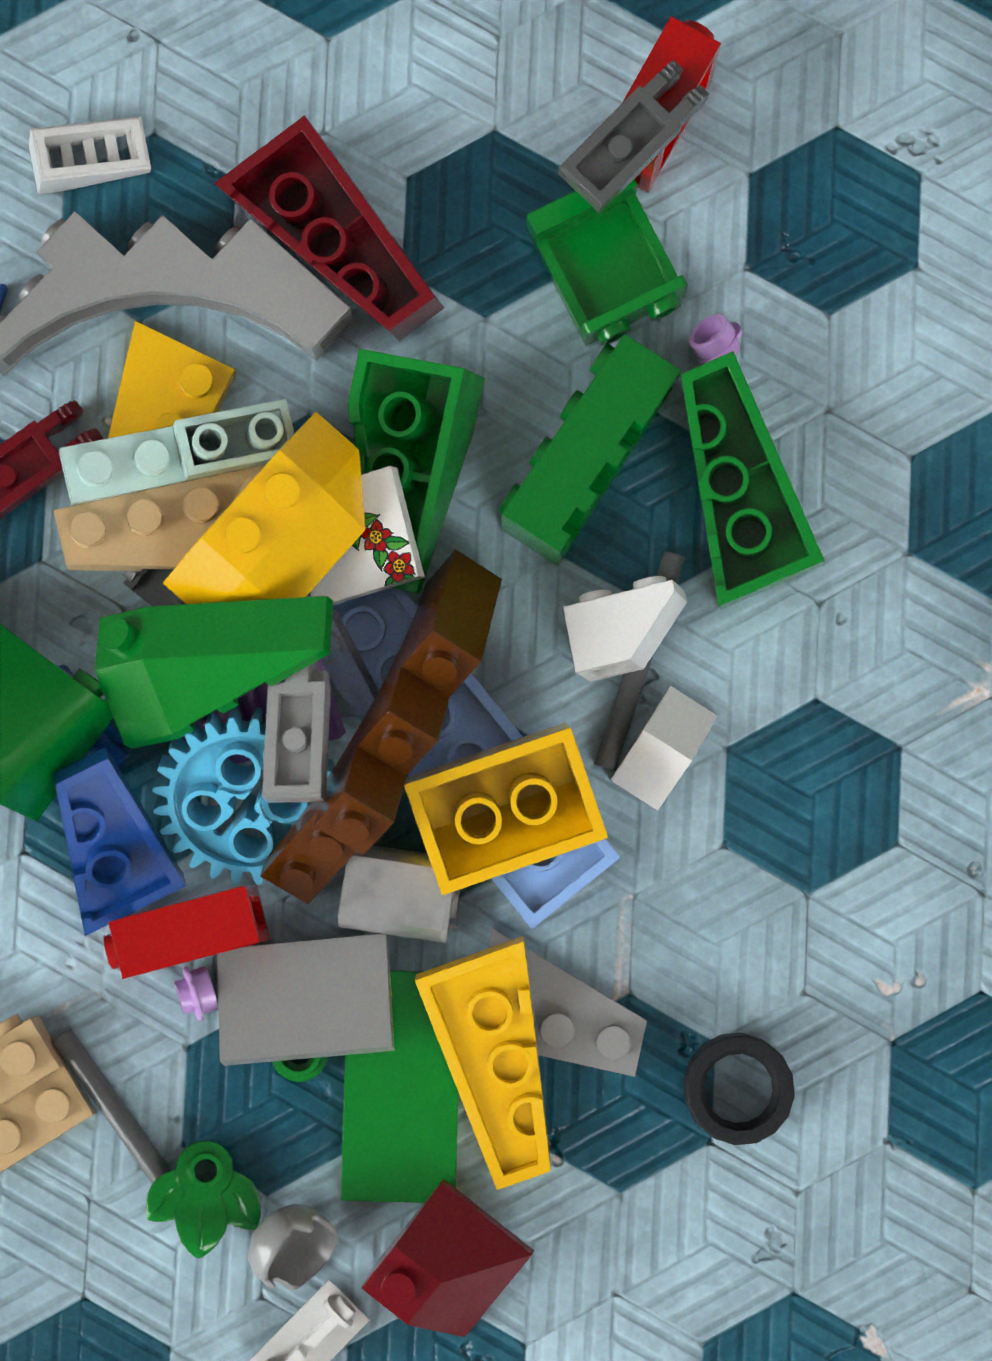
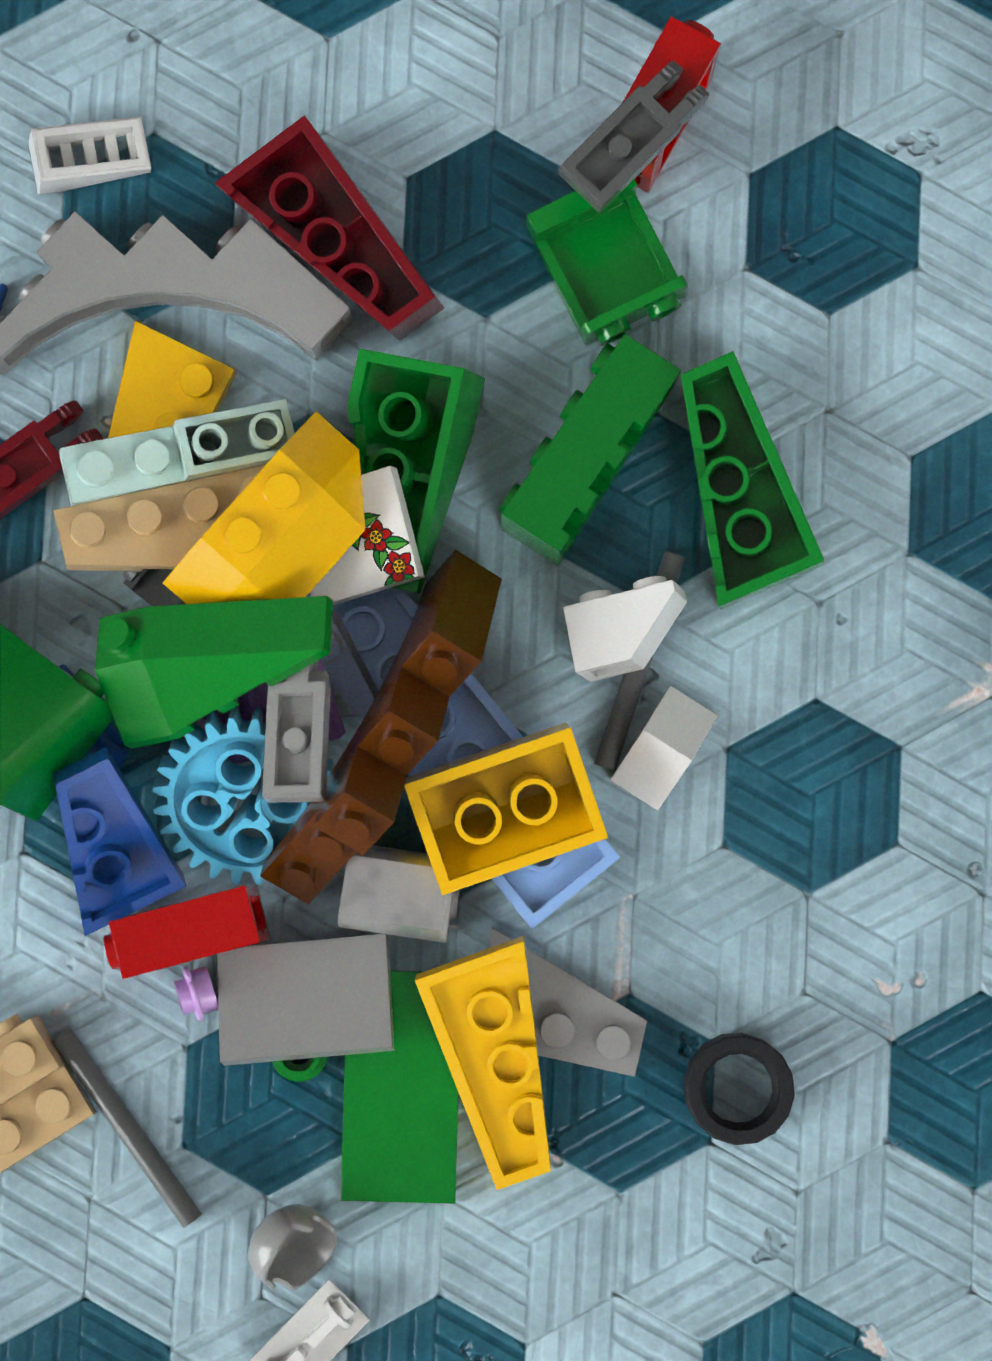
green plate [146,1140,261,1258] -> none
dark red slope [361,1178,534,1337] -> none
lavender plate [689,314,742,365] -> none

